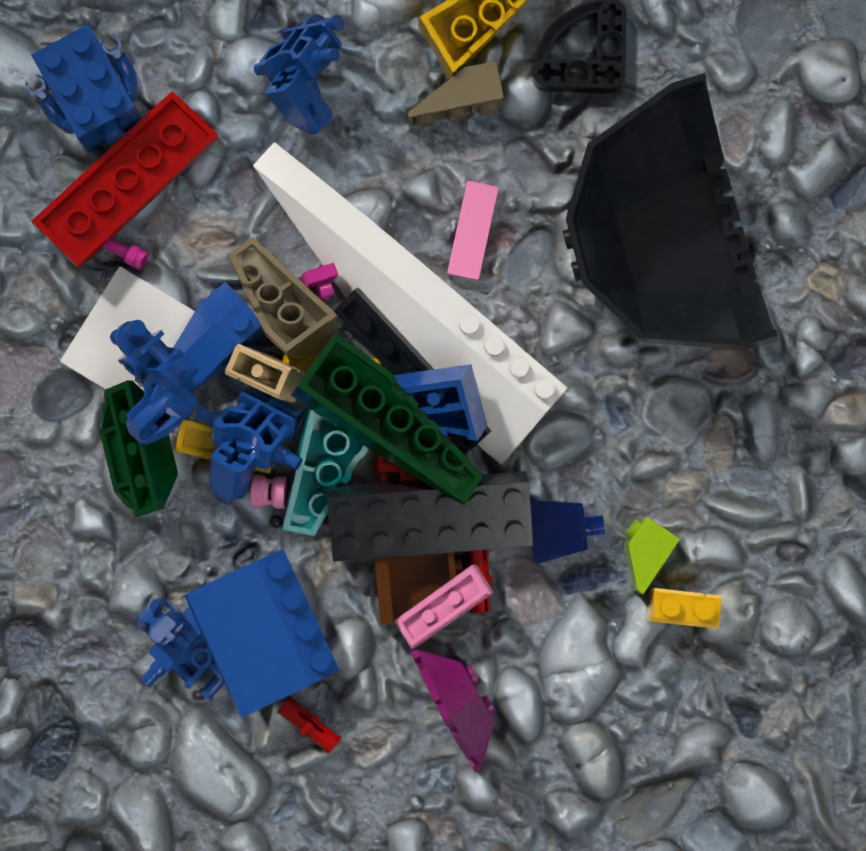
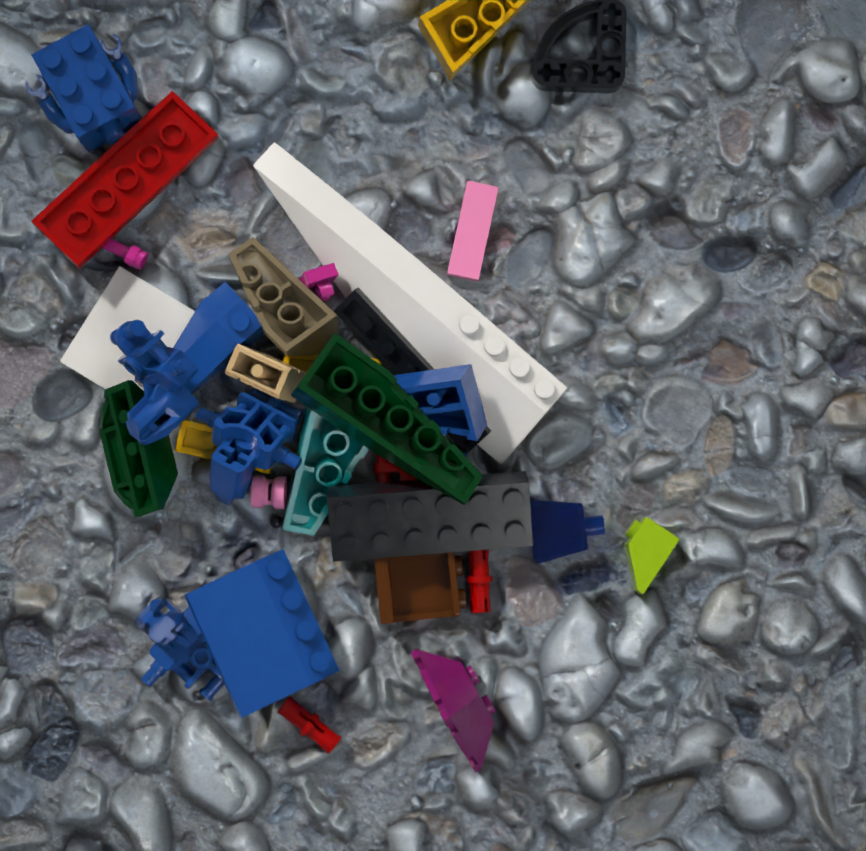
blue piece [254,14,344,135] -> none
bright pink tile [394,565,494,649] -> none
dark tan slope [408,61,504,128] -> none
black windscreen [562,73,778,350] -> none
yellow brick [647,588,722,629] -> none

